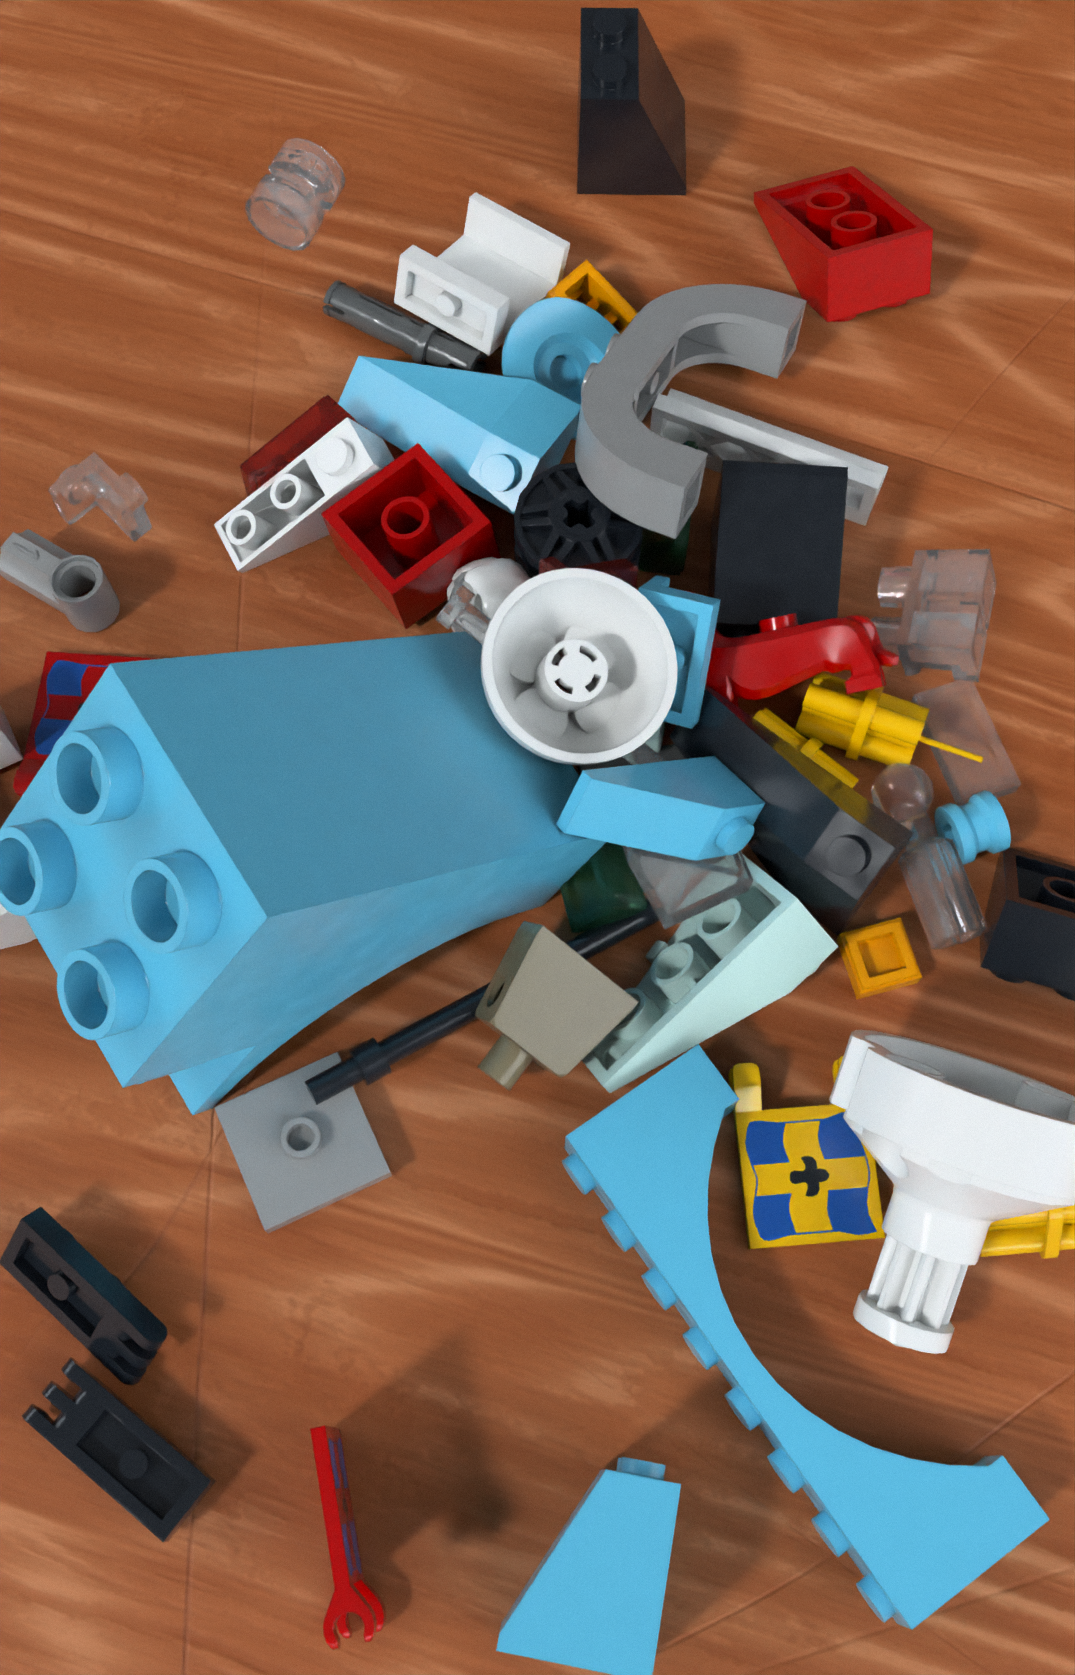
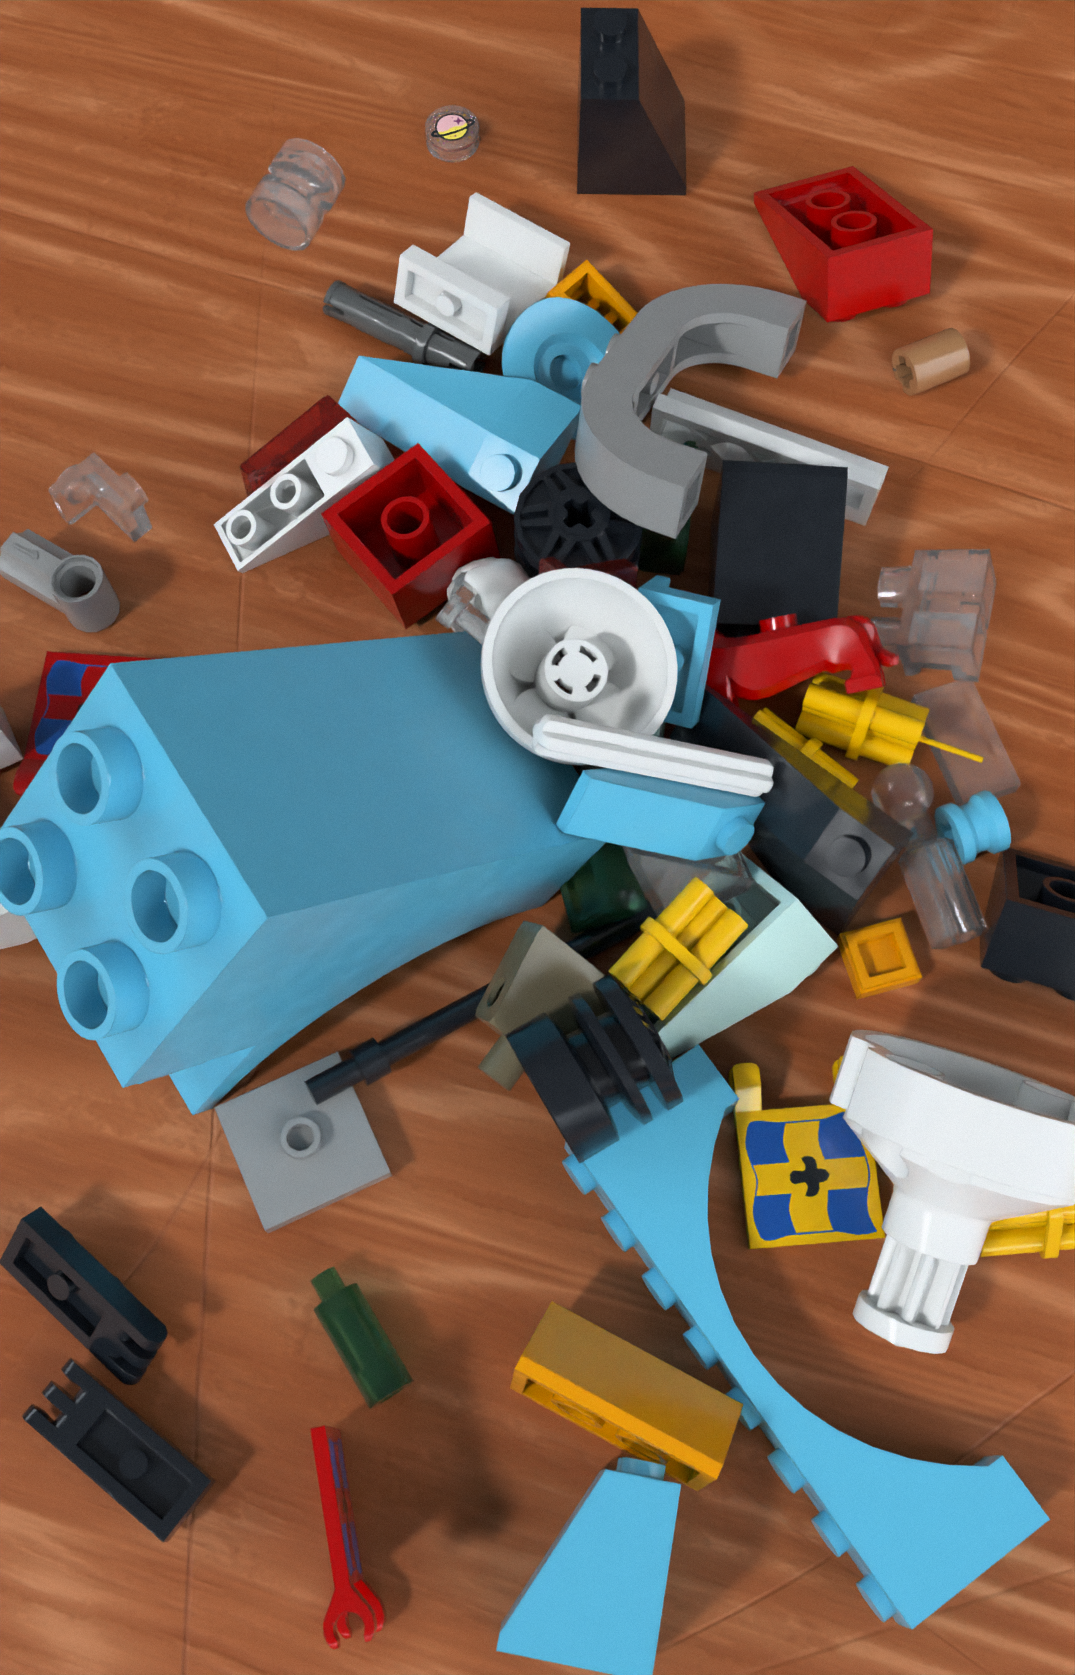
none -> clear green cylinder [310,1267,414,1409]
none -> clear tile [425,105,480,162]
none -> black wheel [505,974,684,1164]
none -> light orange slope [510,1301,743,1491]
none -> white axle [531,714,774,797]
none -> yellow piece [608,877,749,1021]
none -> medium nougat piece [892,328,970,396]

